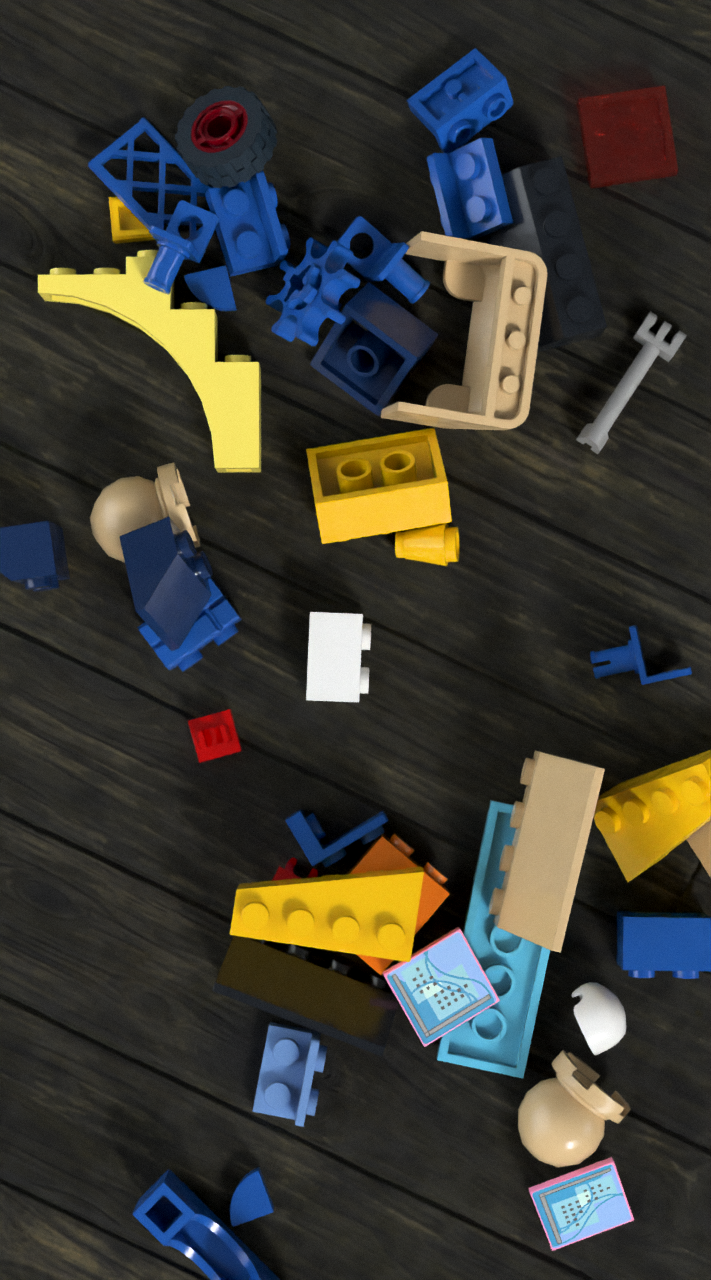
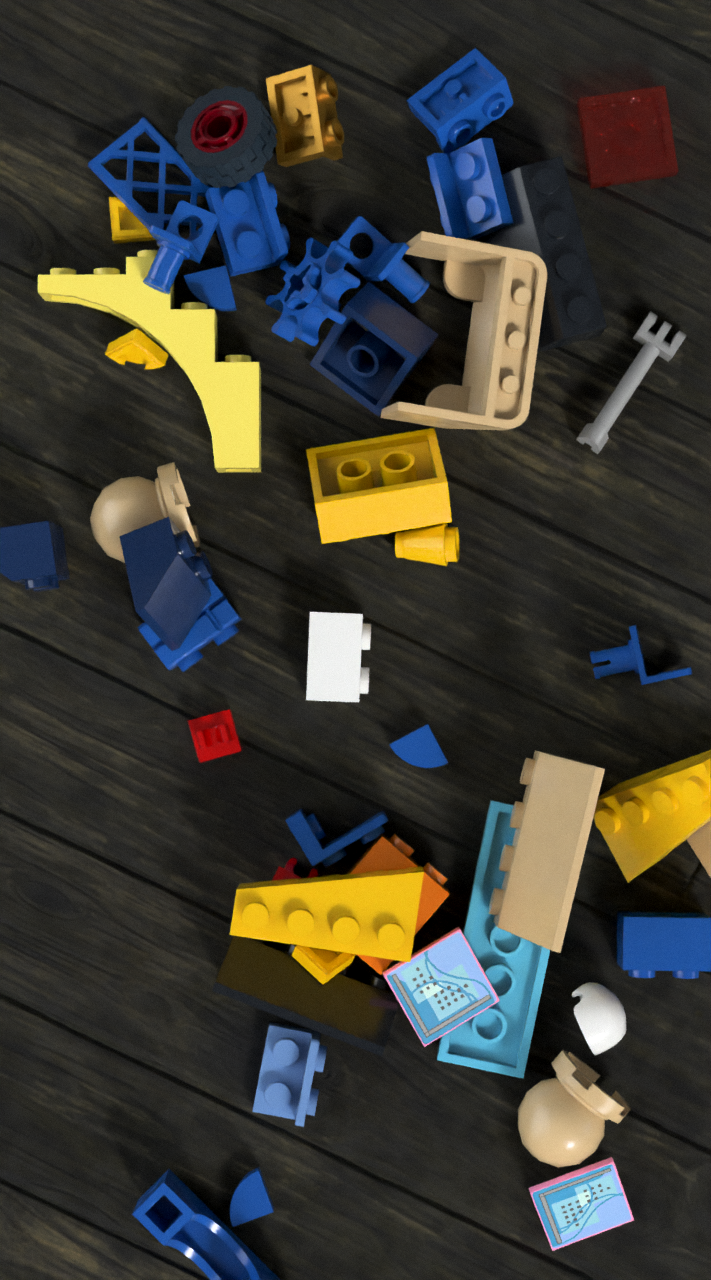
none -> yellow tile [105,328,169,369]
none -> pearl gold bracket [266,65,344,167]
none -> yellow tile [291,945,356,985]
none -> blue tile [389,724,448,768]

